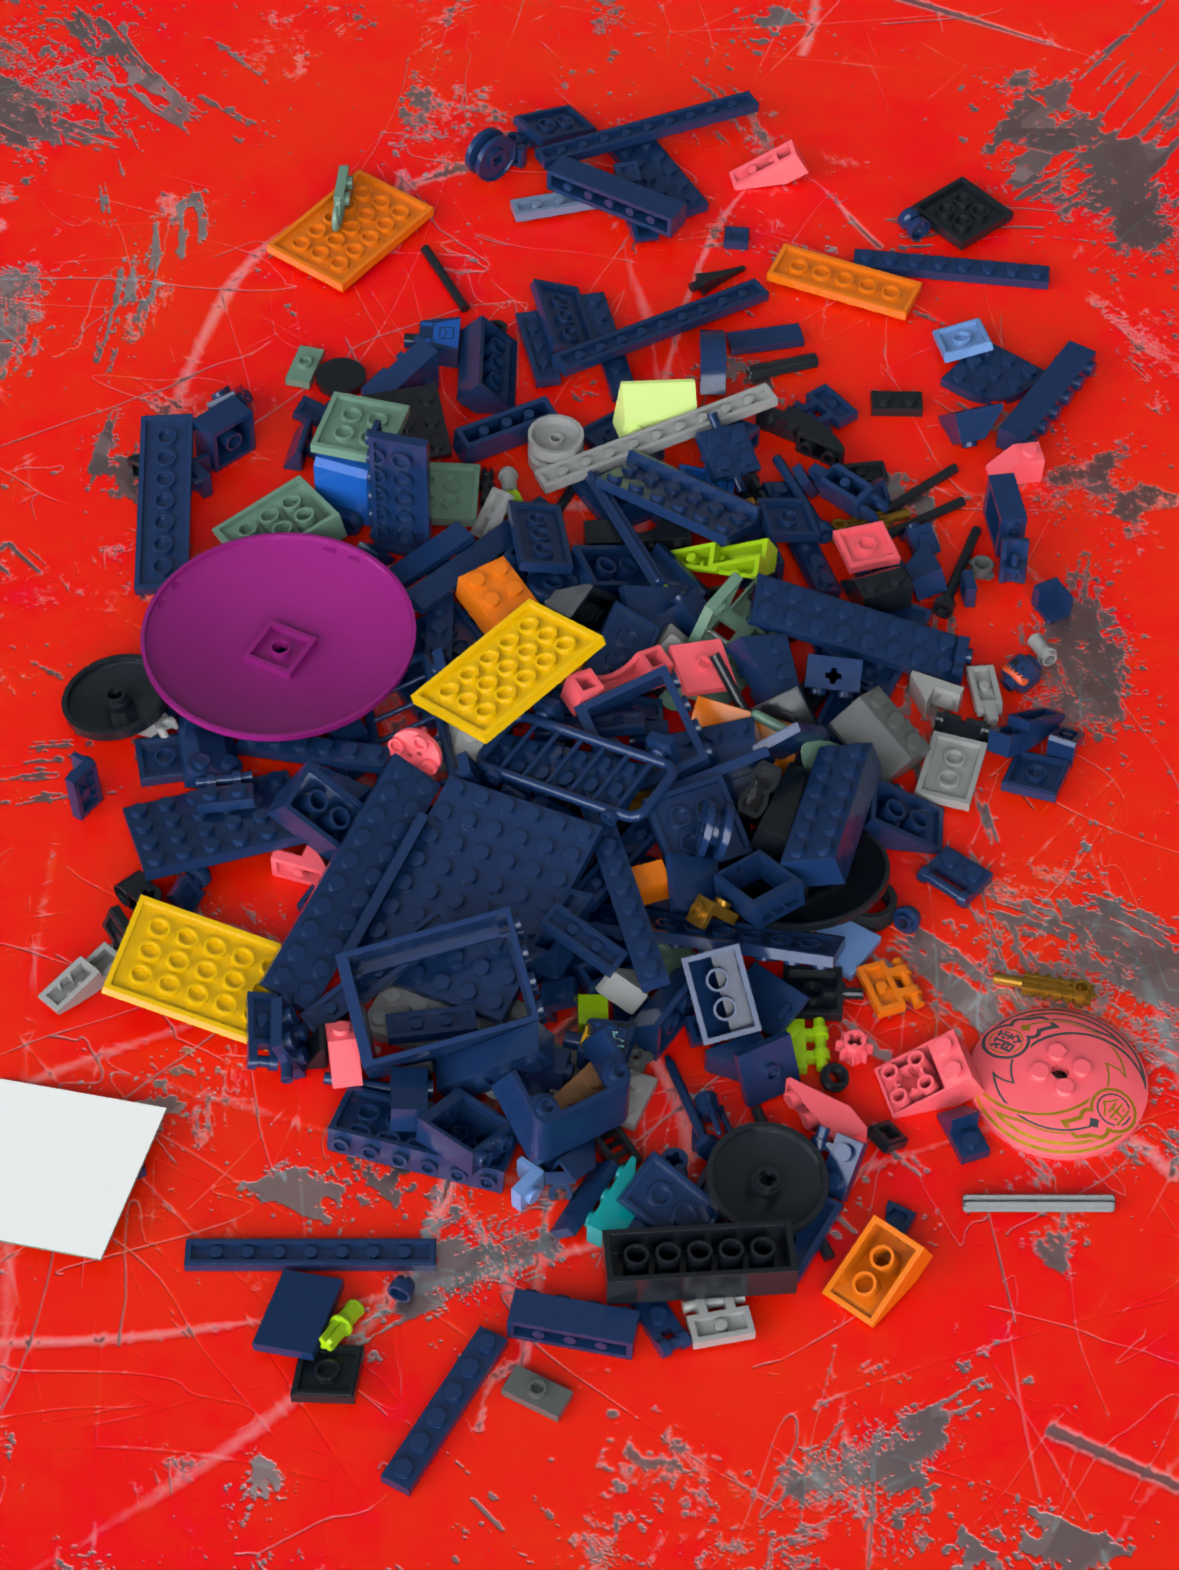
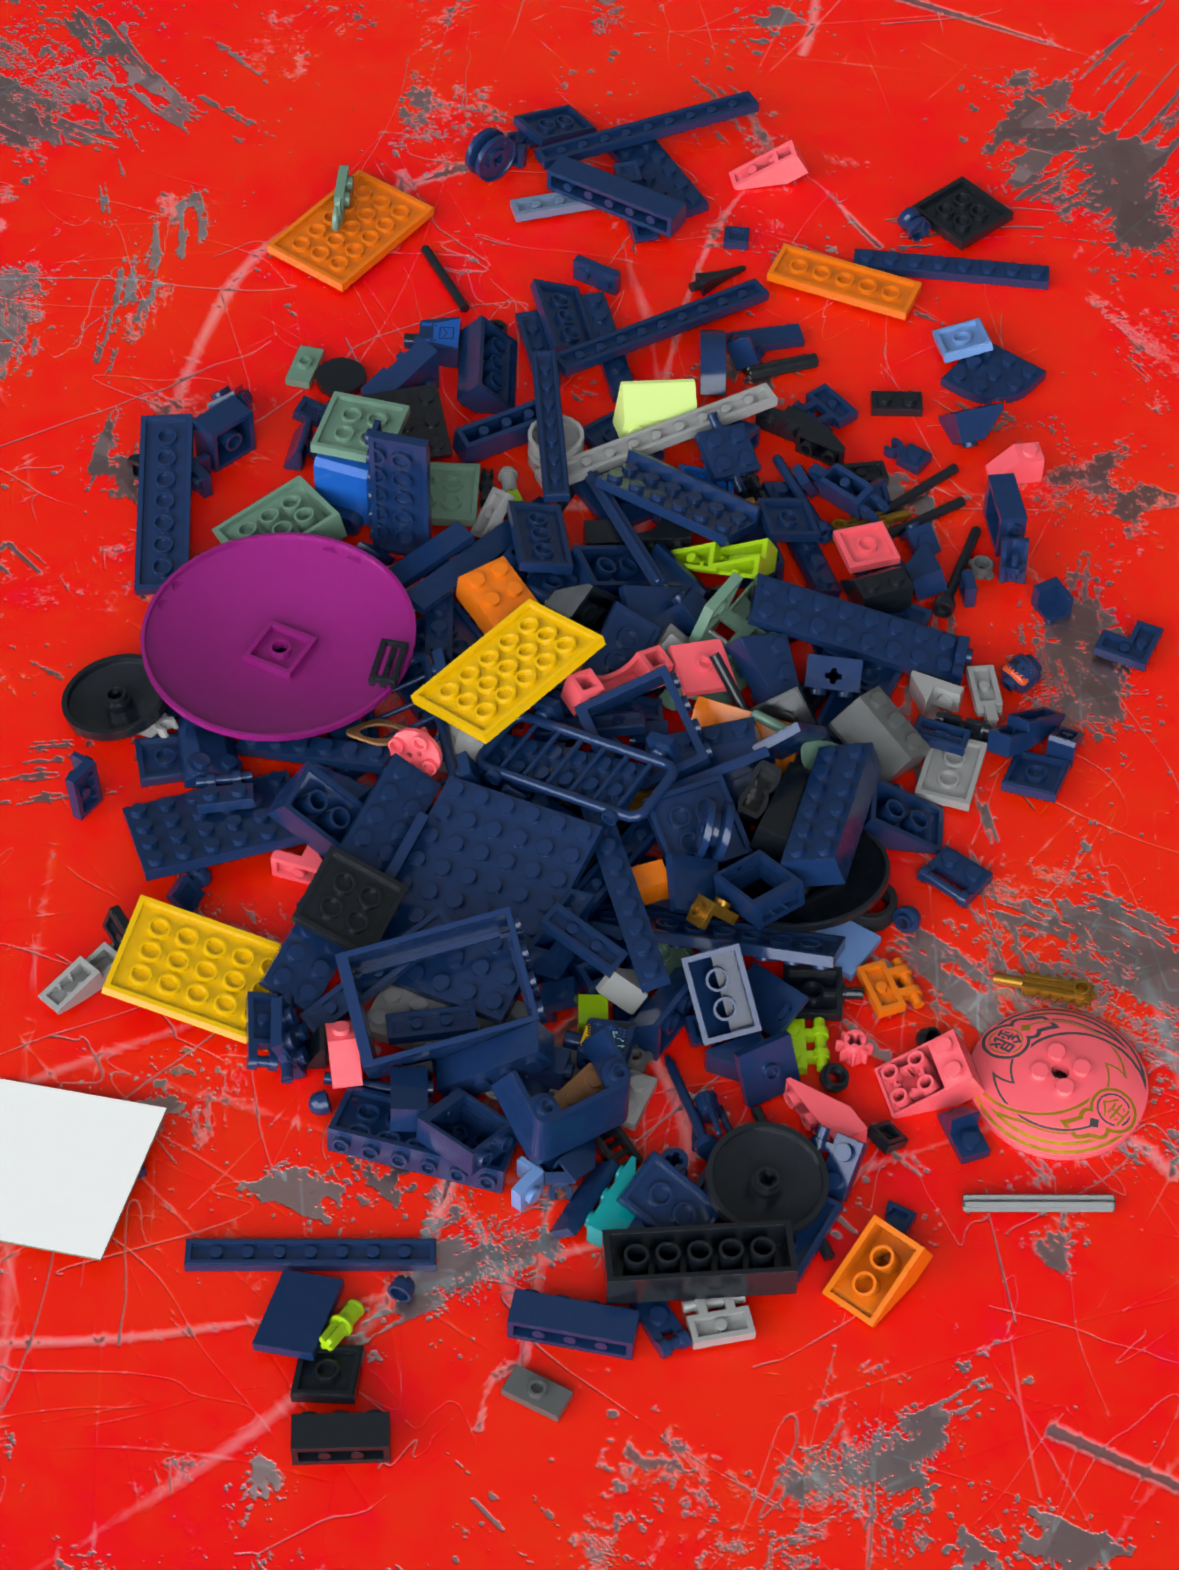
black piece [114,870,162,912] -> none
dark blue plate [381,1326,508,1496] -> none
dark blue brick [996,340,1097,450] -> none
light grey pin [1027,633,1057,666] -> none
none -> black plate [290,844,409,951]
none -> black brick [291,1409,391,1465]
none -> dark blue hinge [308,1090,332,1116]
none -> medium nougat piece [346,719,410,746]
none -> black tile [368,638,409,690]
none -> dark blue tile [531,350,570,503]
none -> dark blue plate [573,254,621,296]
none -> dark blue panel [726,333,765,370]
none -> dark blue plate [883,438,932,475]
none -> dark blue tile [914,715,972,756]
none -> black hinge [915,1027,941,1046]
none -> dark blue plate [1093,620,1163,672]

